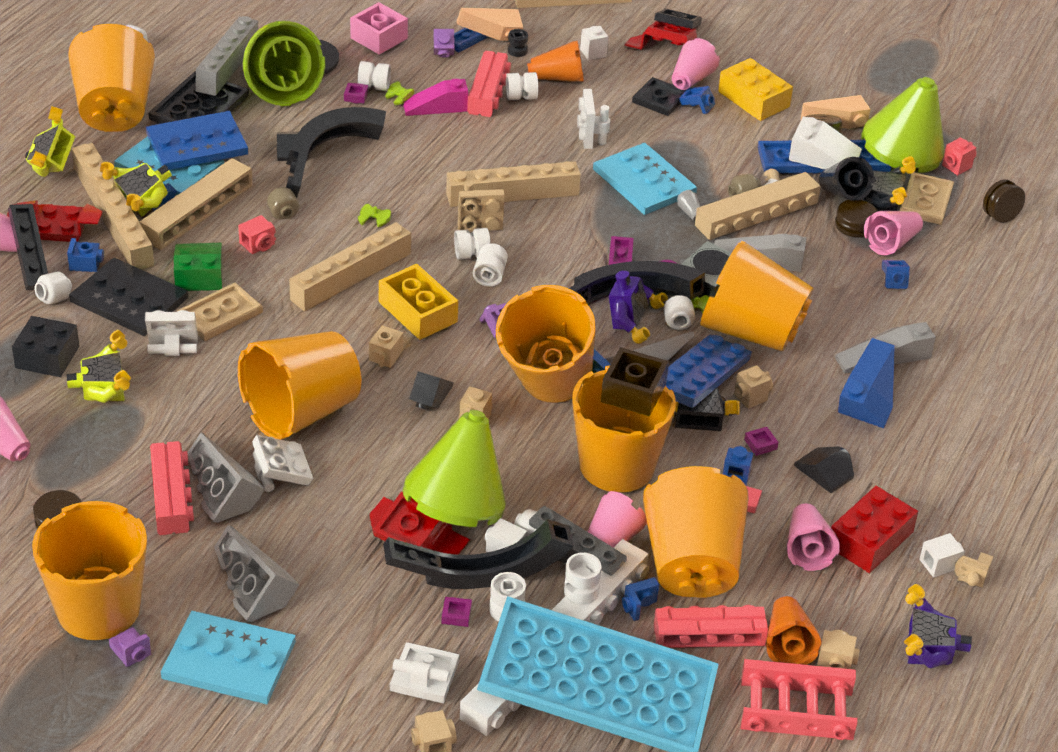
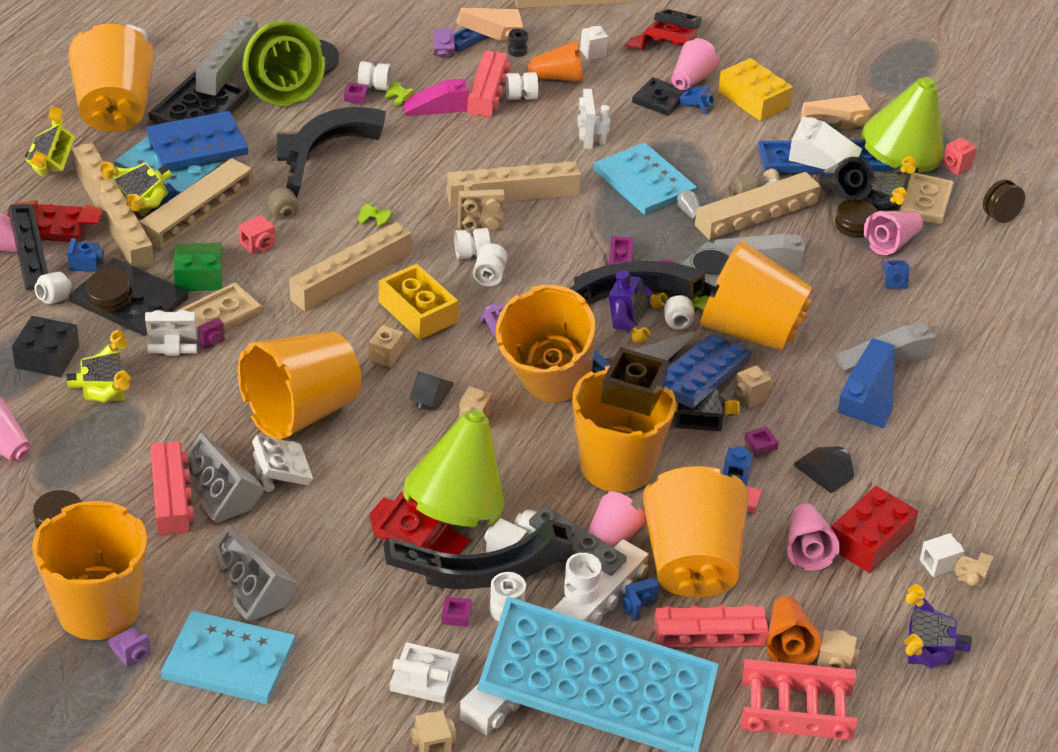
bright pink brick [350,2,408,55] -> none
none -> dark brown head [86,268,133,313]
none -> magenta plate [198,318,225,349]

